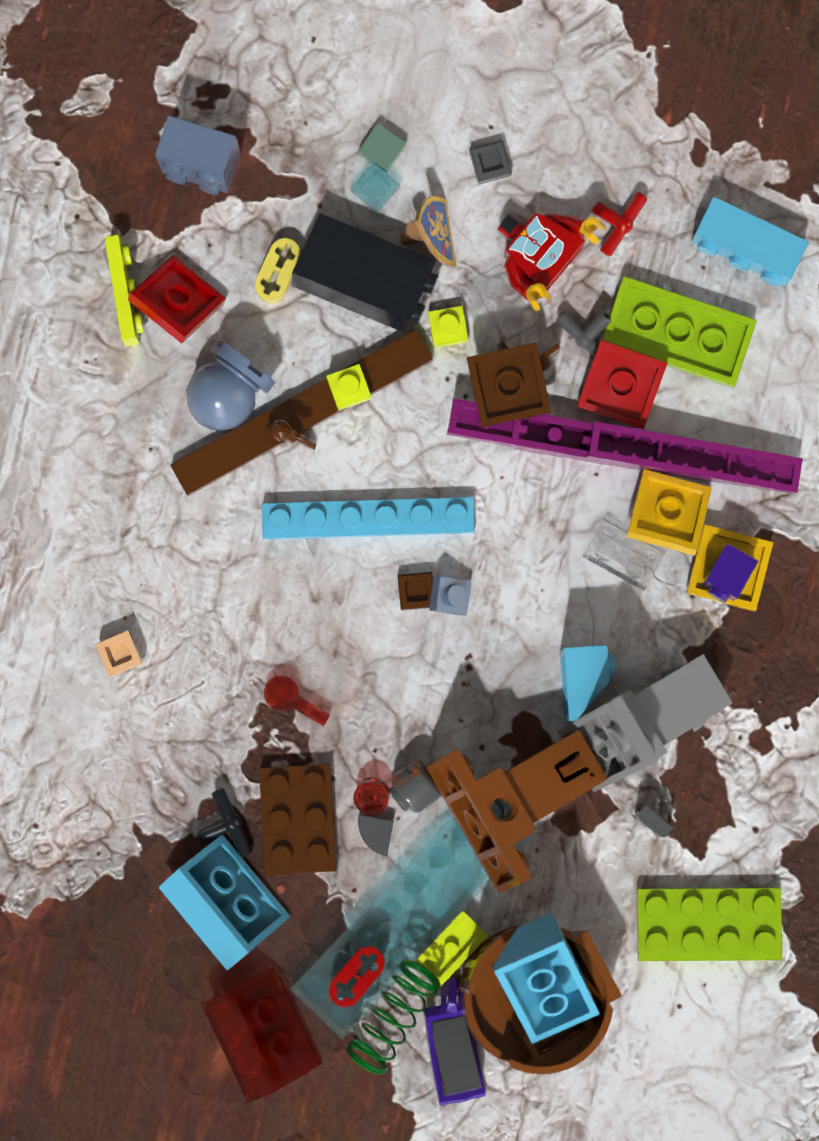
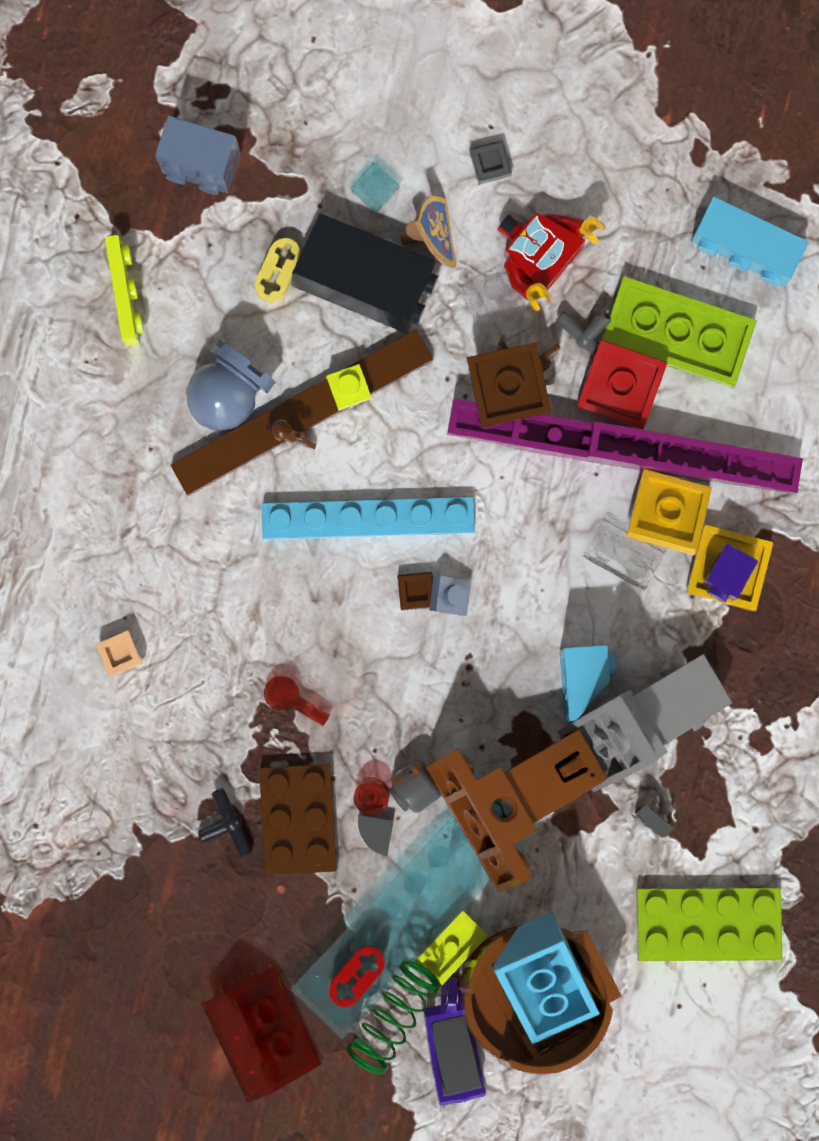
red tile [128,255,226,344] -> none
medium azure slope [158,835,291,970] -> none
sand green tile [358,123,406,173] -> none
neon yellow plate [428,306,468,348] -> none
red piece [592,192,647,257] -> none

